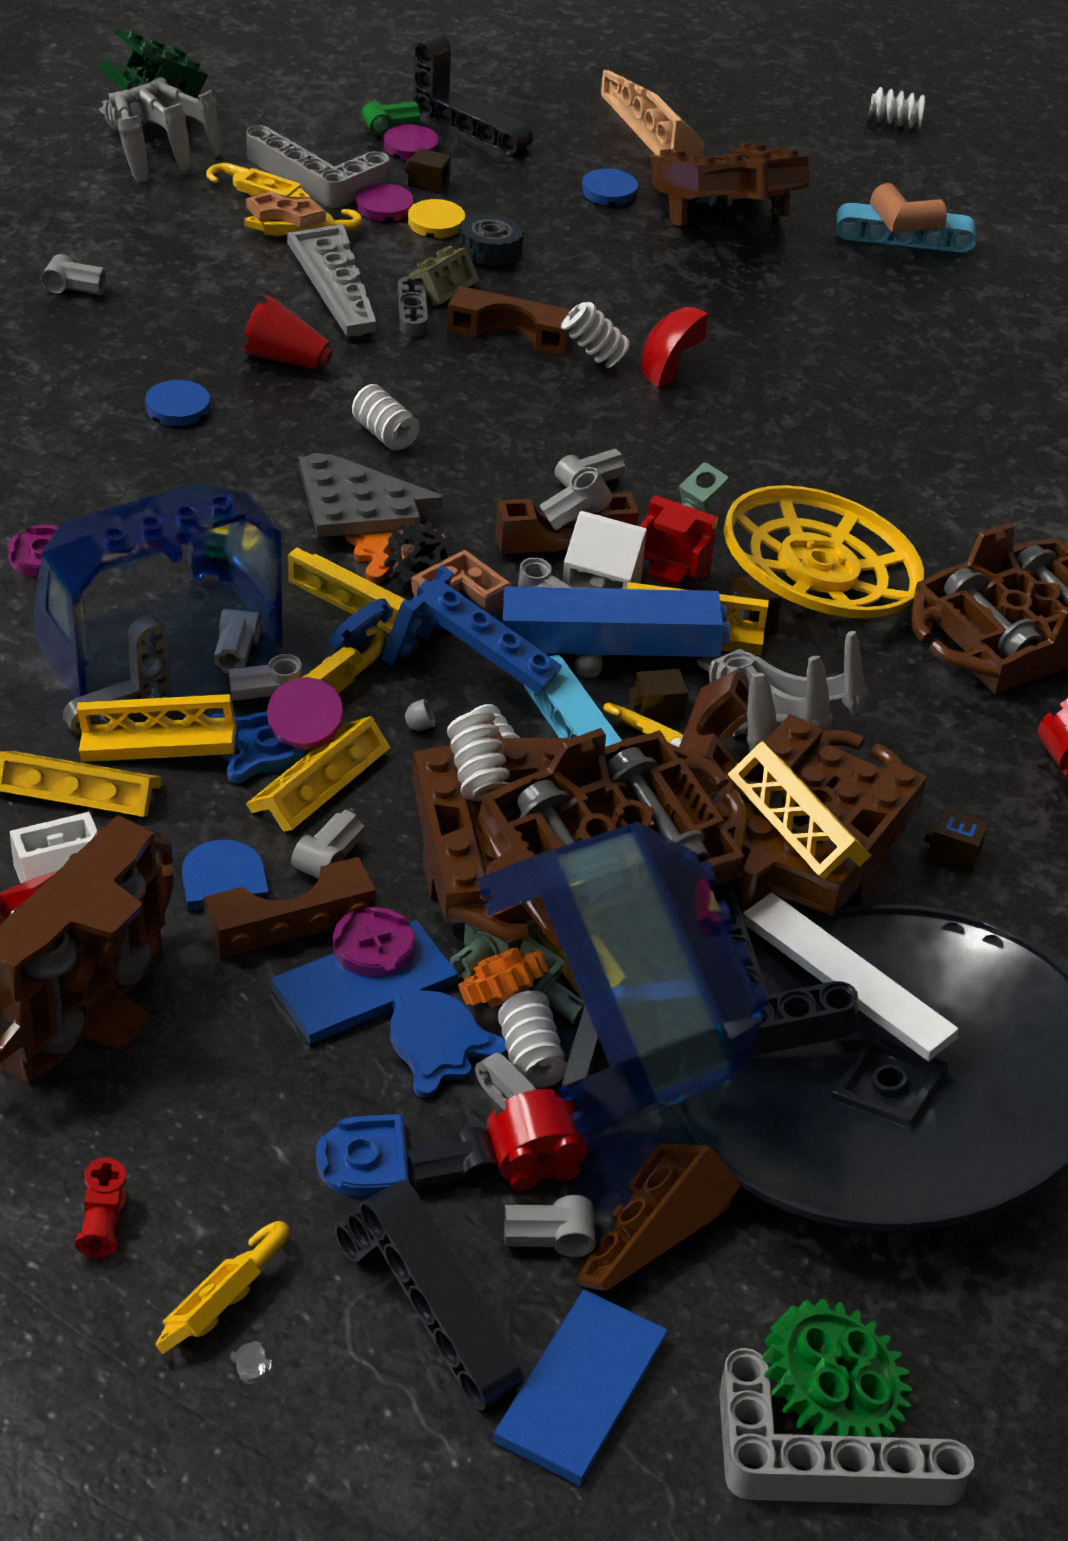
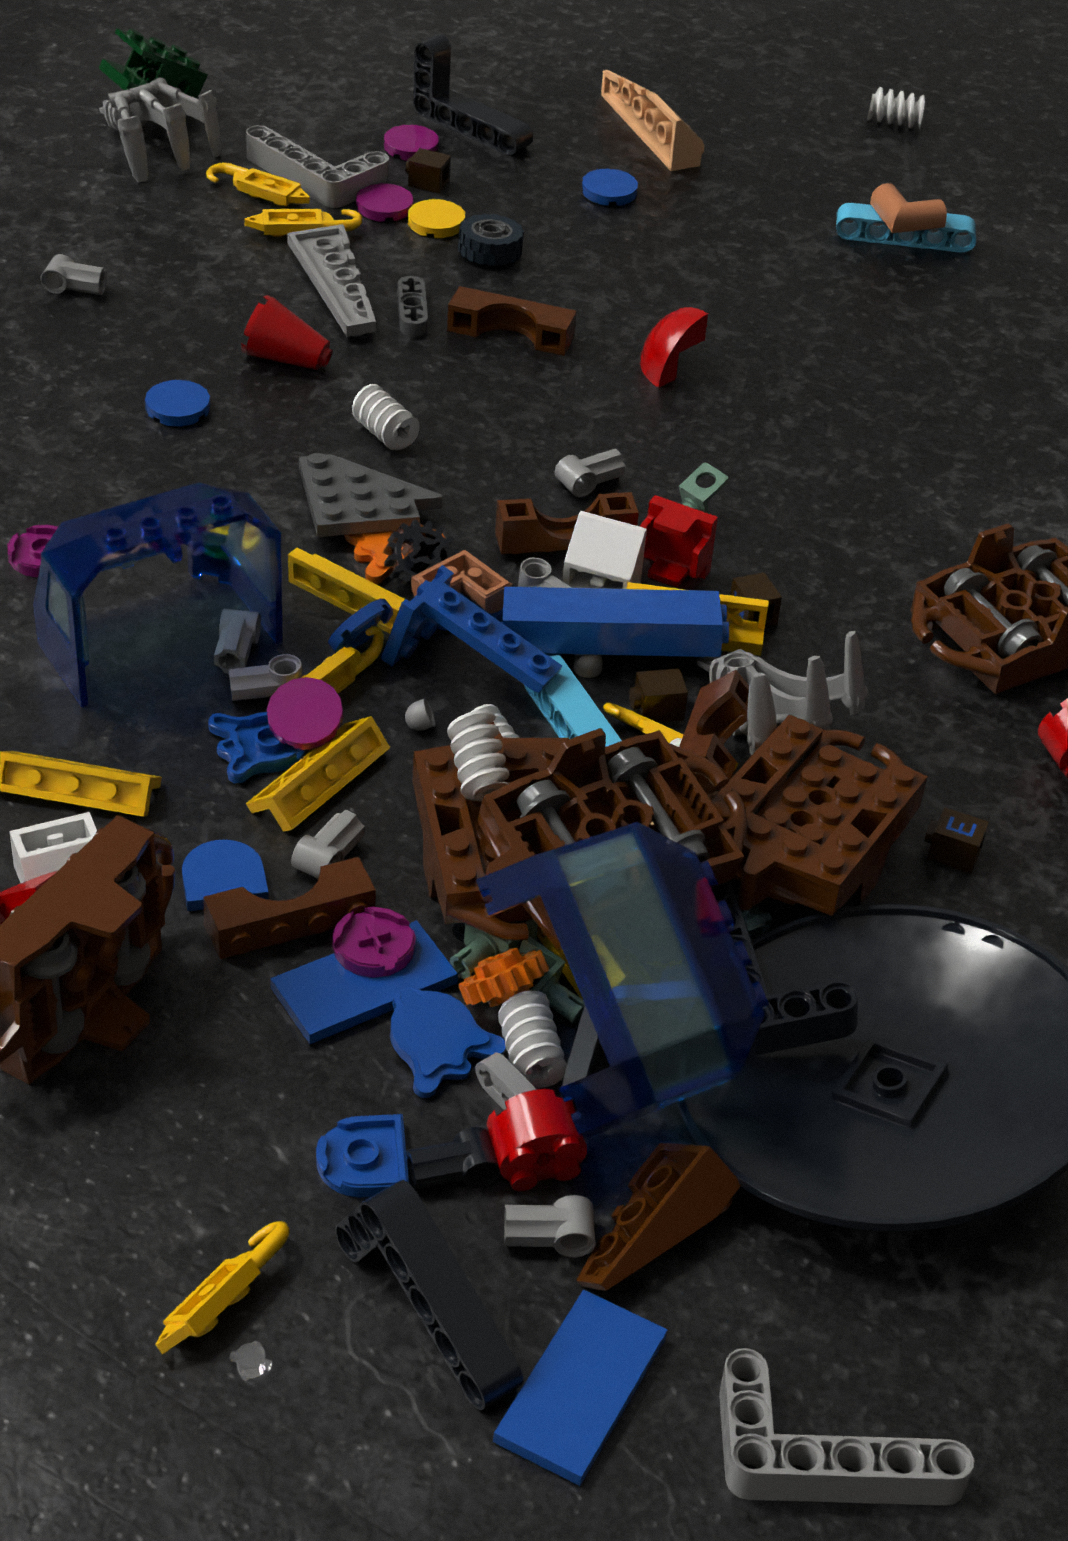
dark grey beam [63,615,171,735] -> none
red connector [75,1157,127,1258] -> none
yellow fence [76,694,237,762] -> none
nougat tile [246,191,326,228] -> none
green piece [362,101,420,137] -> none
olive bracket [409,246,480,306] -> none
light grey piece [540,467,612,530] -> none
white piece [561,302,630,368] -> none
reddish brown piece [651,142,809,226] -> none
yellow dish [723,485,924,619] -> none
yellow fence [727,741,872,880] -> none
white tile [743,892,959,1062] -> none
green gear [762,1299,912,1437] -> none

